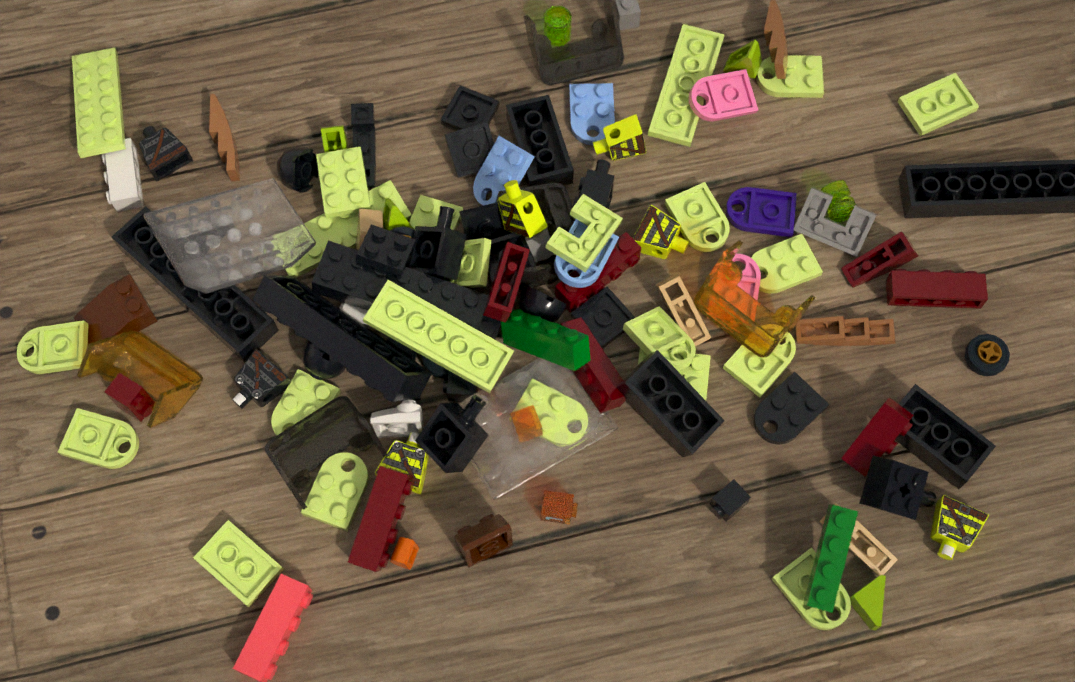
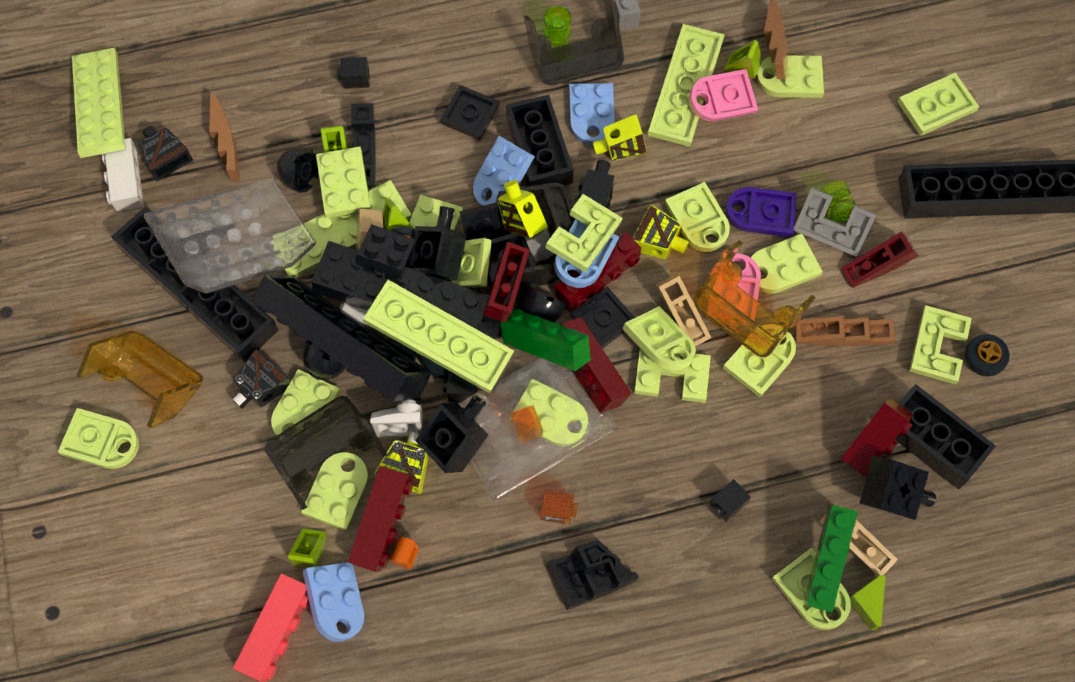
yellowish green plate [17,320,88,374] -> none
reddish brown slope [74,274,158,356] -> none
dark red brick [104,372,155,422] -> none
yellowish green plate [193,520,284,607] -> none
black plate [444,121,494,178] -> none
reddish brown slope [454,514,513,568] -> none
black brick [616,350,724,457] -> none
black plate [753,371,829,445] -> none
dark red brick [886,269,988,309] -> none
torso [930,495,989,560] -> none
none -> lime slope [288,528,327,568]
none -> light blue plate [303,562,364,642]
none -> black brick [337,57,370,89]
none -> black slope [546,540,639,610]
none -> yellowish green plate [909,305,972,385]

